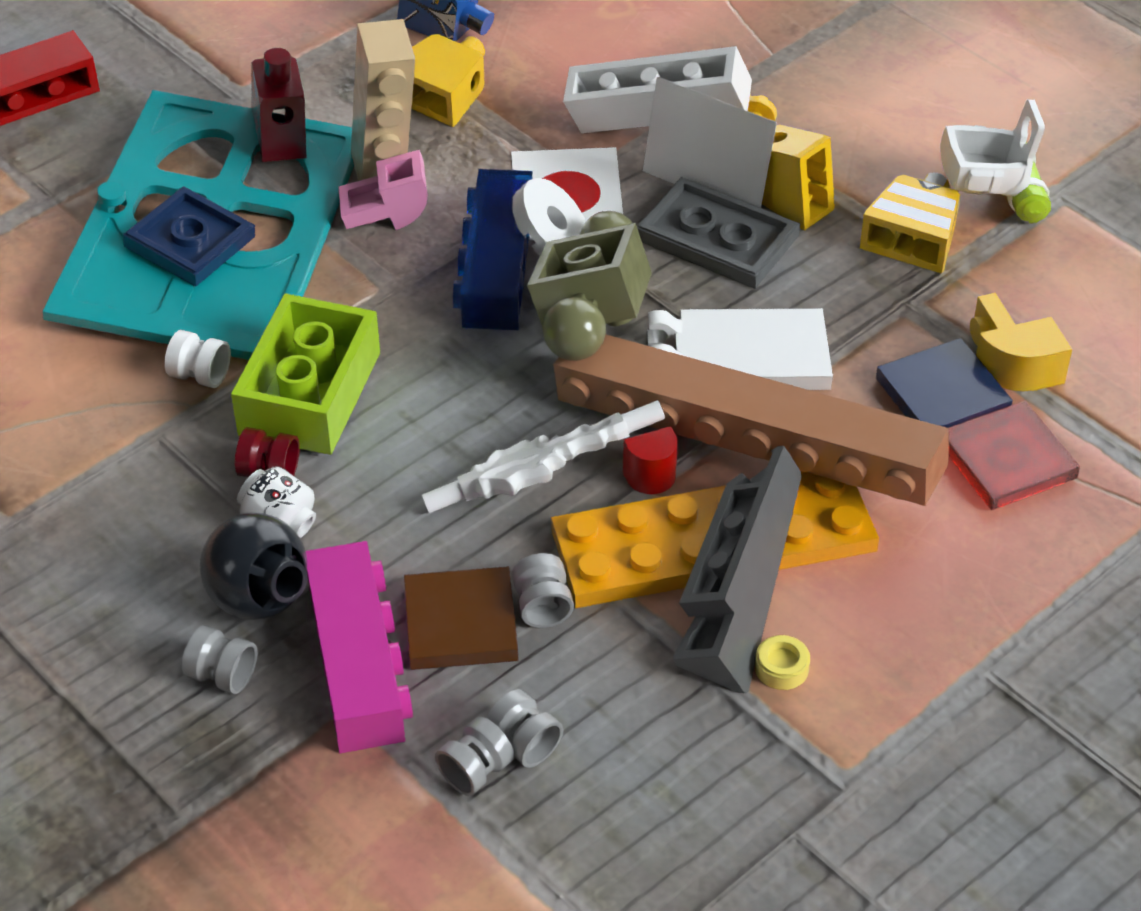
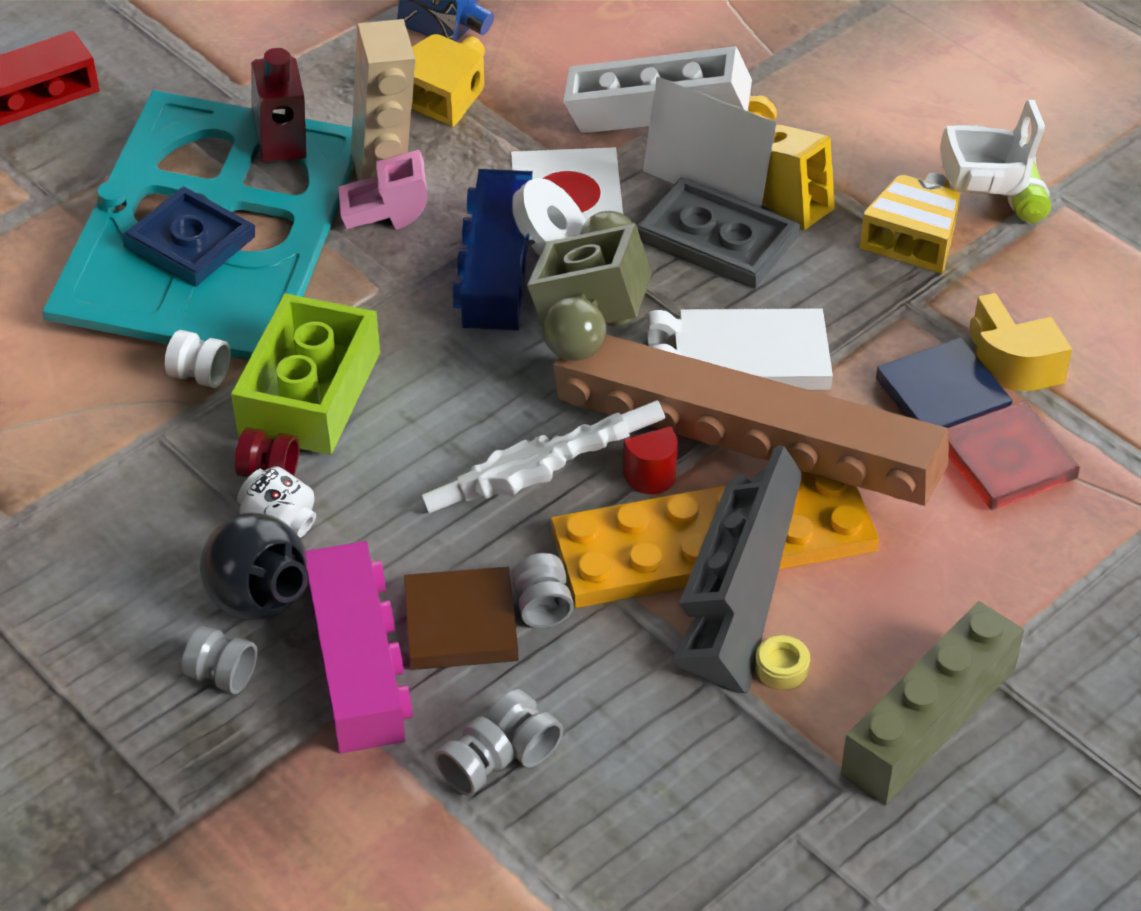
none -> olive brick [840,601,1024,805]

